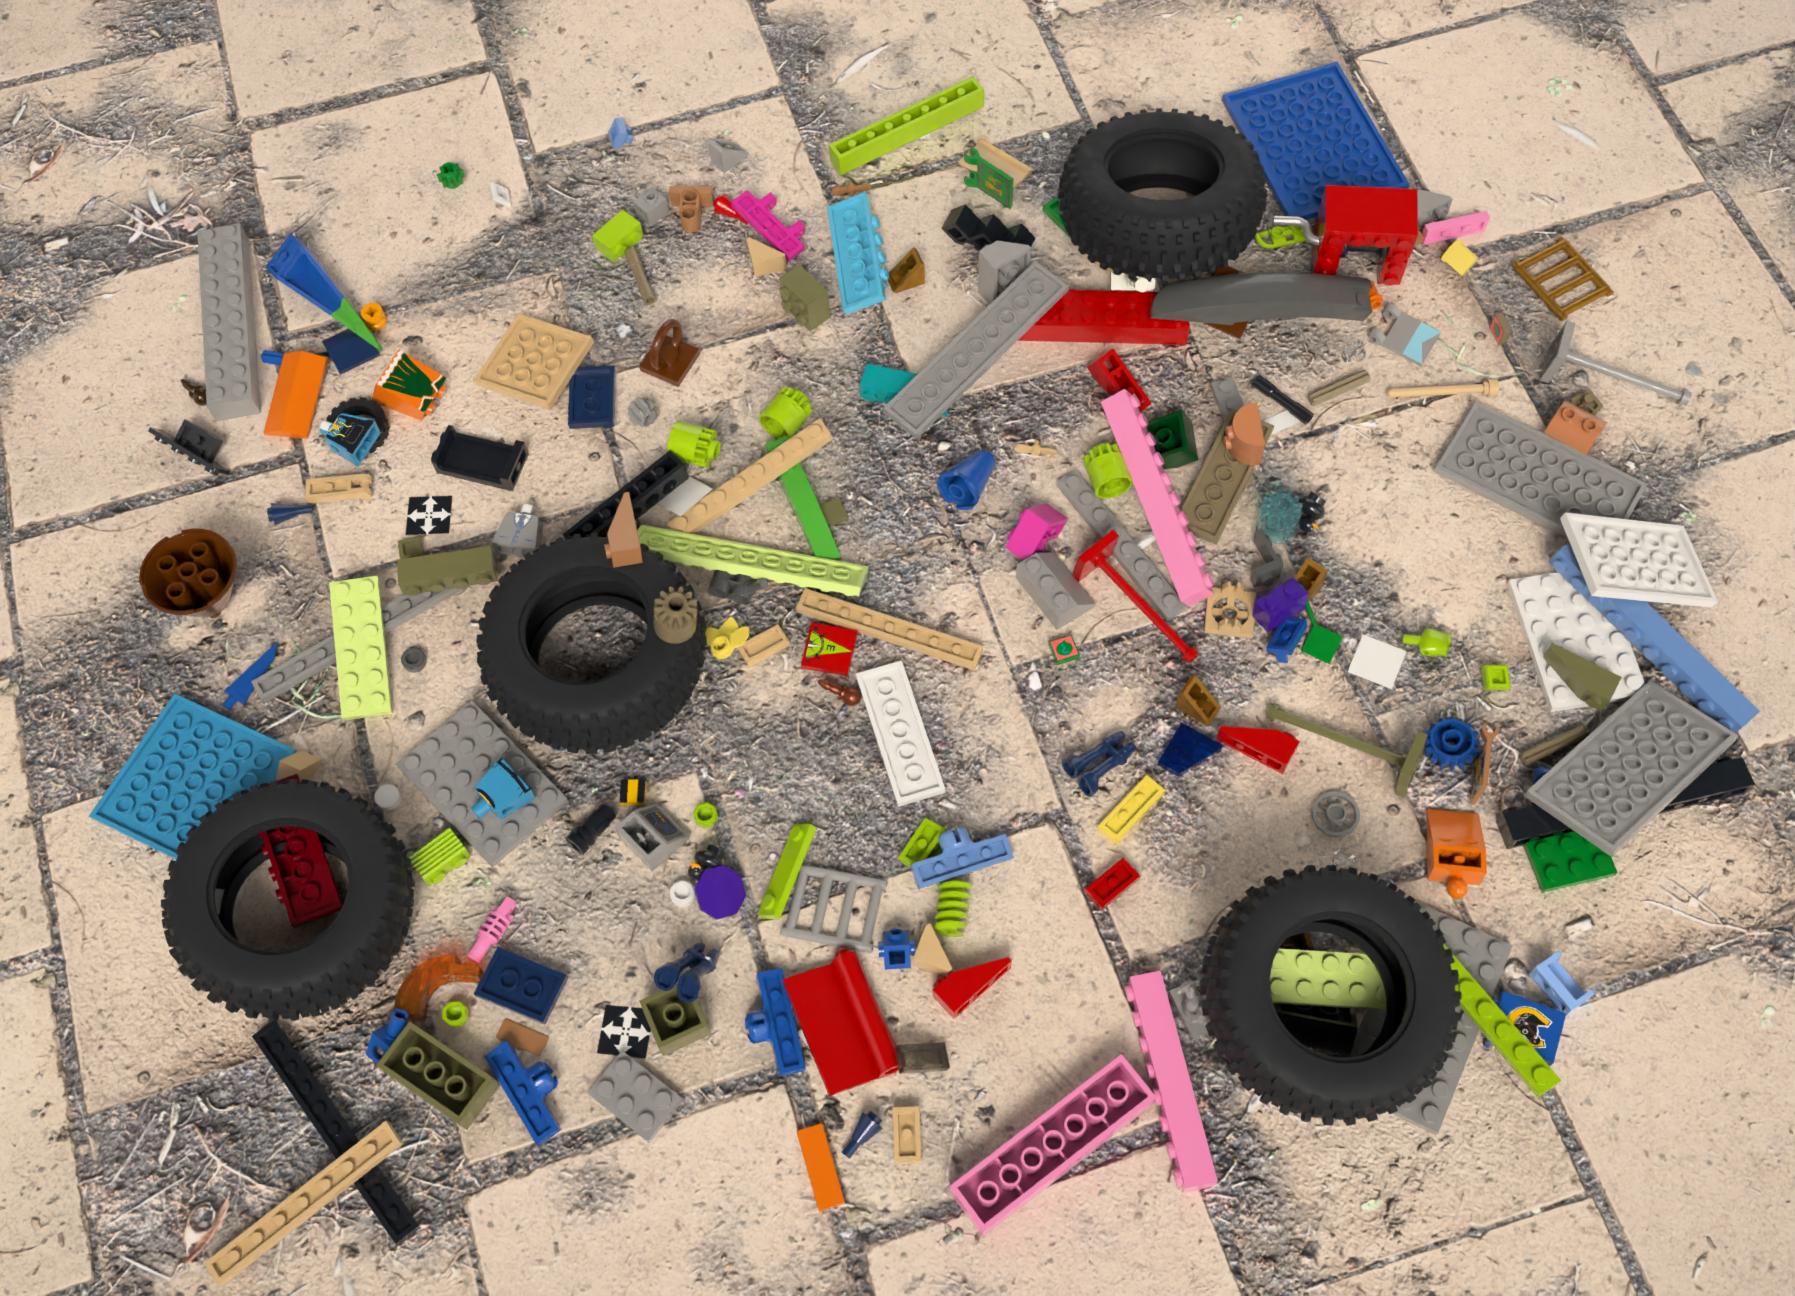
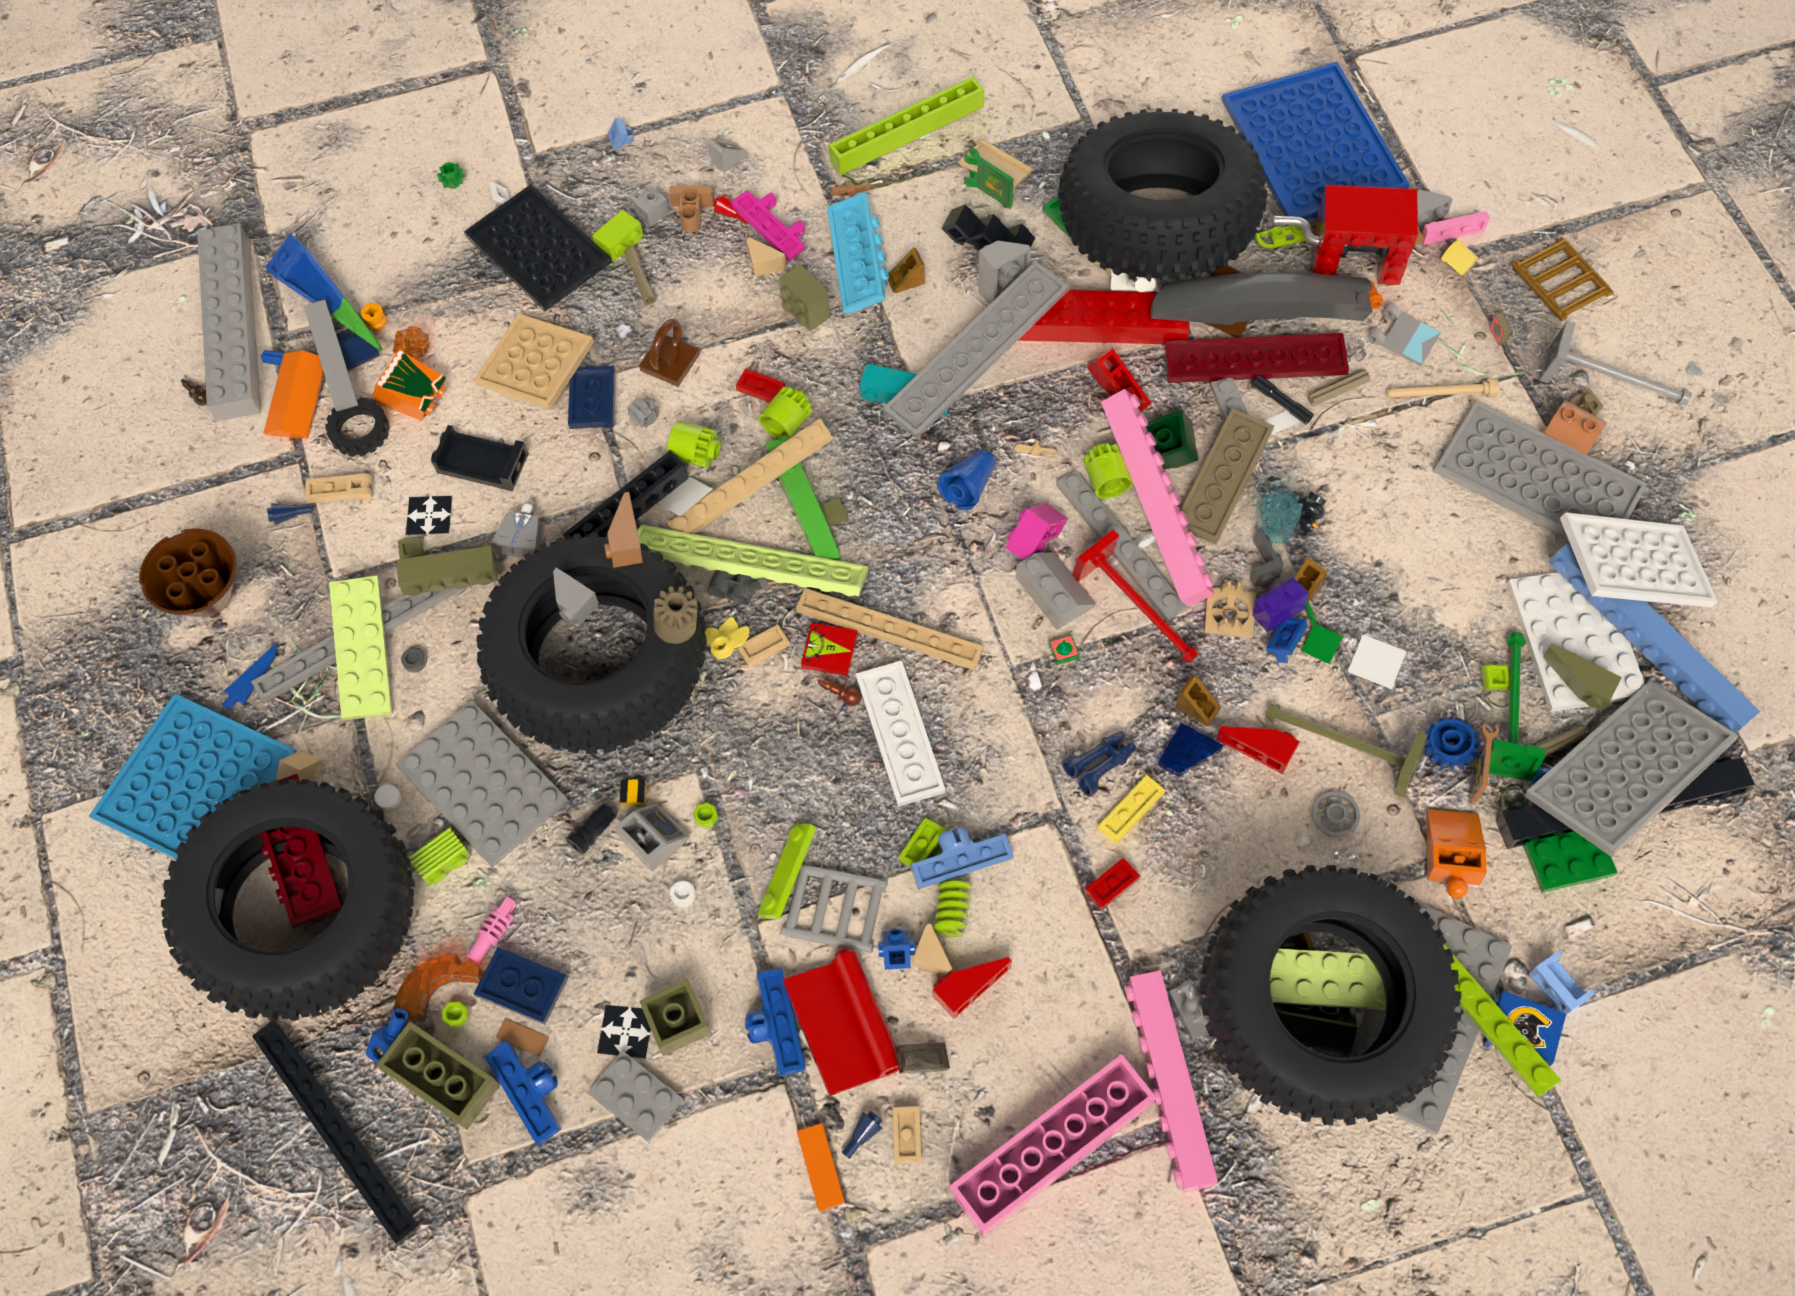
black bracket [148,419,230,475] -> none
tan plate [204,1121,403,1286] -> none
torso [320,413,381,467] -> none
dark azure torso [470,758,535,819] -> none
dark blue piece [654,942,720,1003] -> none
black animal [688,844,725,881] -> none
dark purple piece [694,865,746,920] -> none
nougat brick [1224,402,1265,466] -> none
lime piece [1403,628,1451,657] -> none
none -> light grey tile [304,300,358,411]
none -> clear orange brick [393,326,429,359]
none -> black plate [464,184,612,312]
none -> light grey slope [553,568,599,625]
none -> red plate [735,368,786,403]
none -> dark red plate [1164,333,1349,383]
none -> green tile [1489,632,1545,781]

